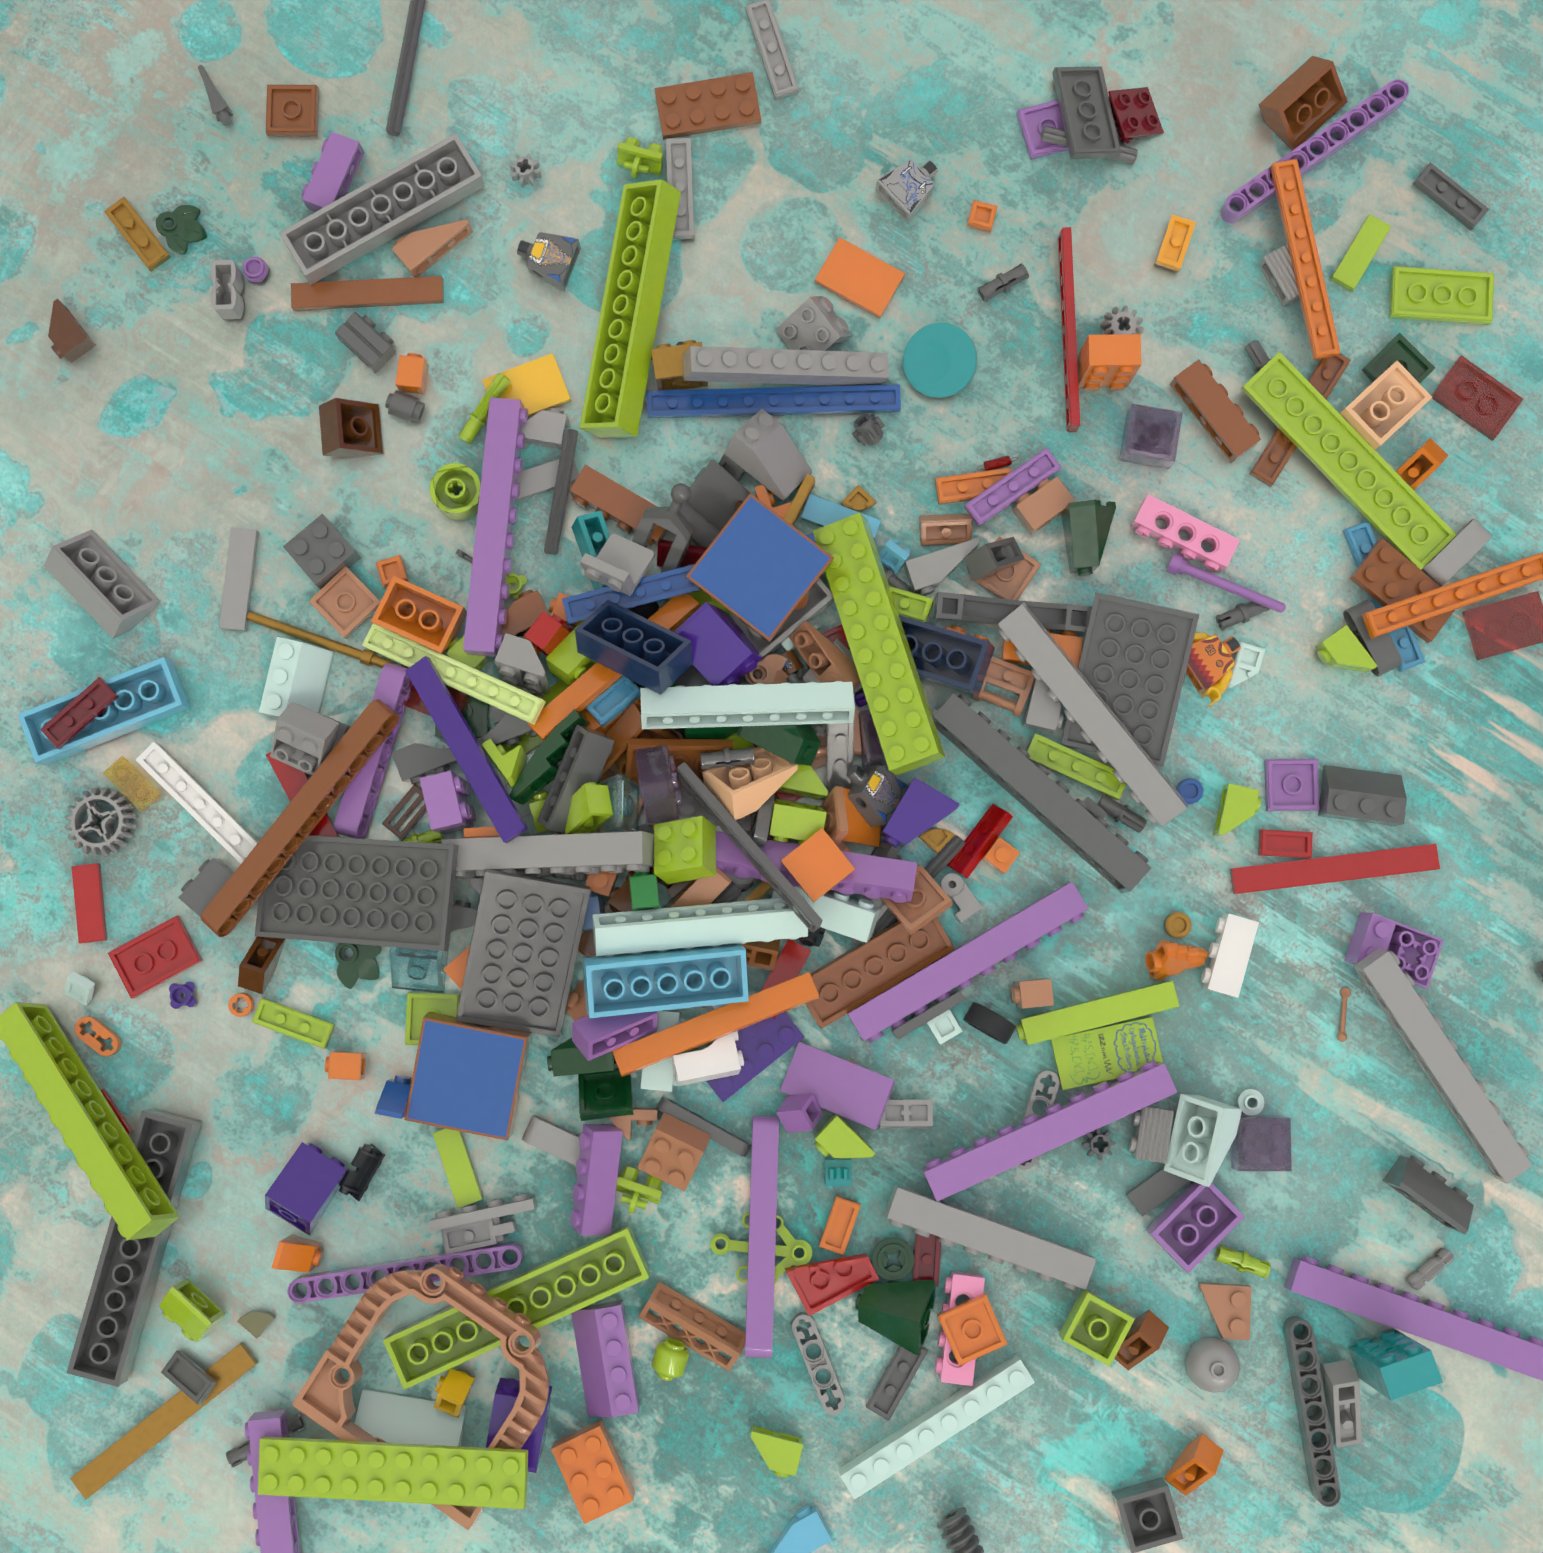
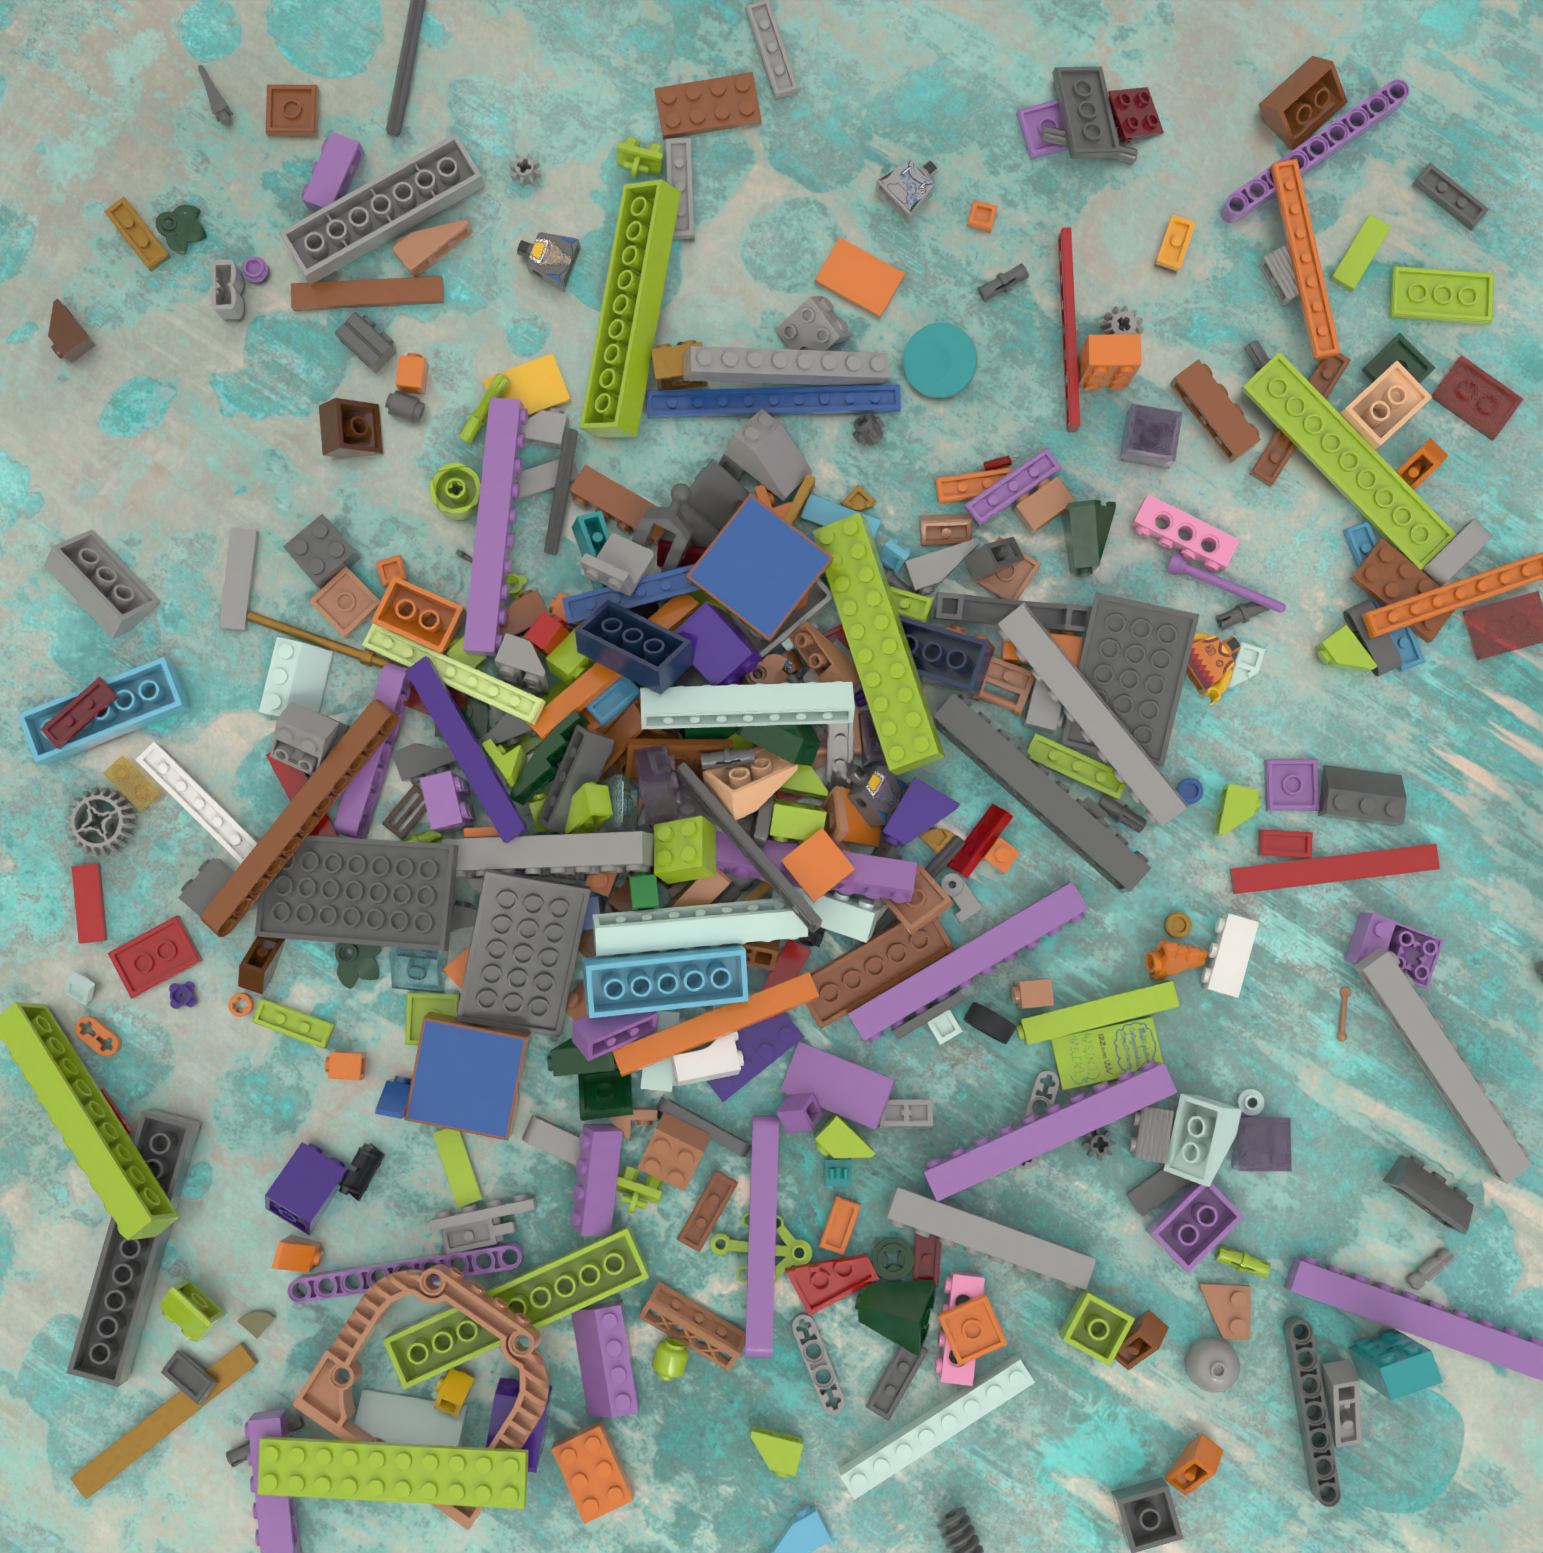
none -> dark orange tile [677,1169,738,1253]

